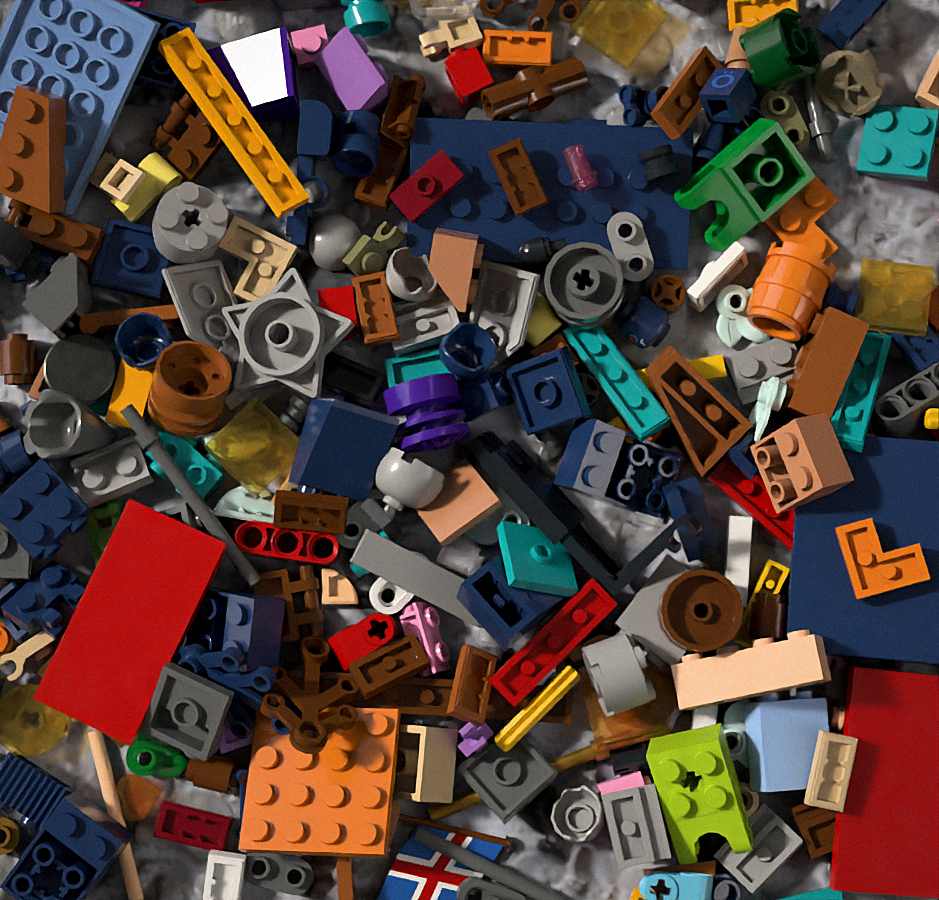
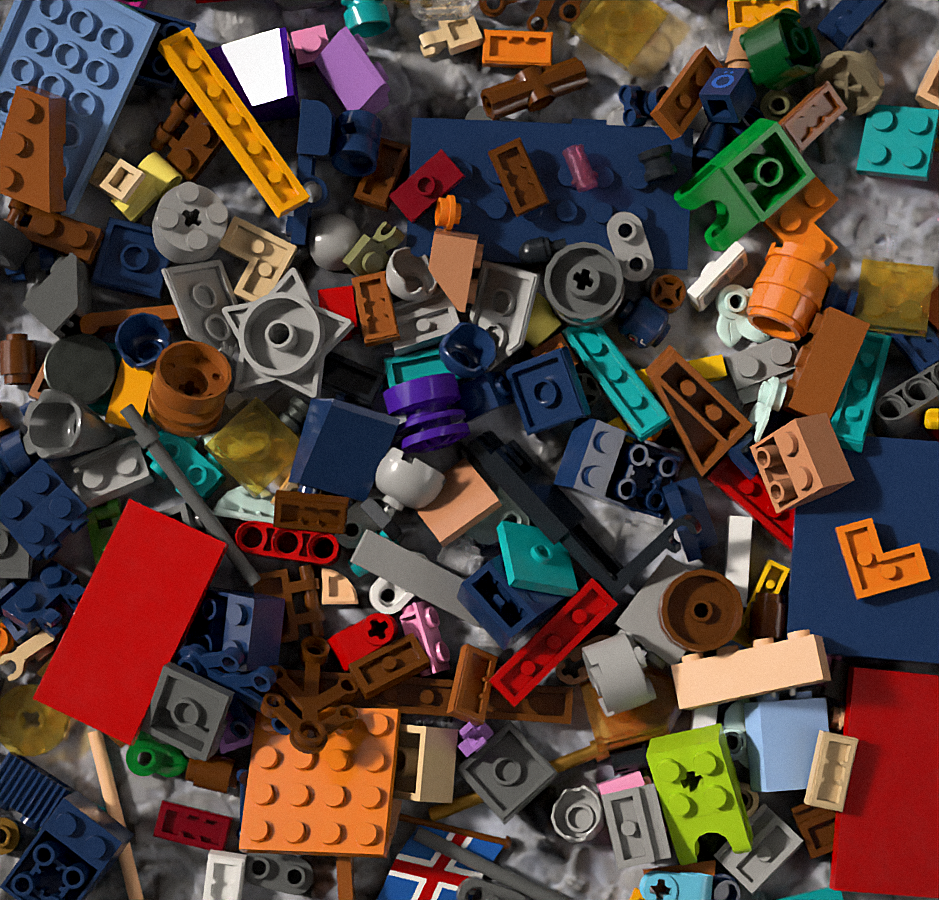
clear orange tile [117,774,163,822] -> none
reddish brown hinge [379,74,426,149] -> none
red brick [444,46,494,108] -> none
yellow axle [494,665,581,752] -> none
none -> orange plate [435,195,461,231]
none -> dark orange plate [778,81,848,153]

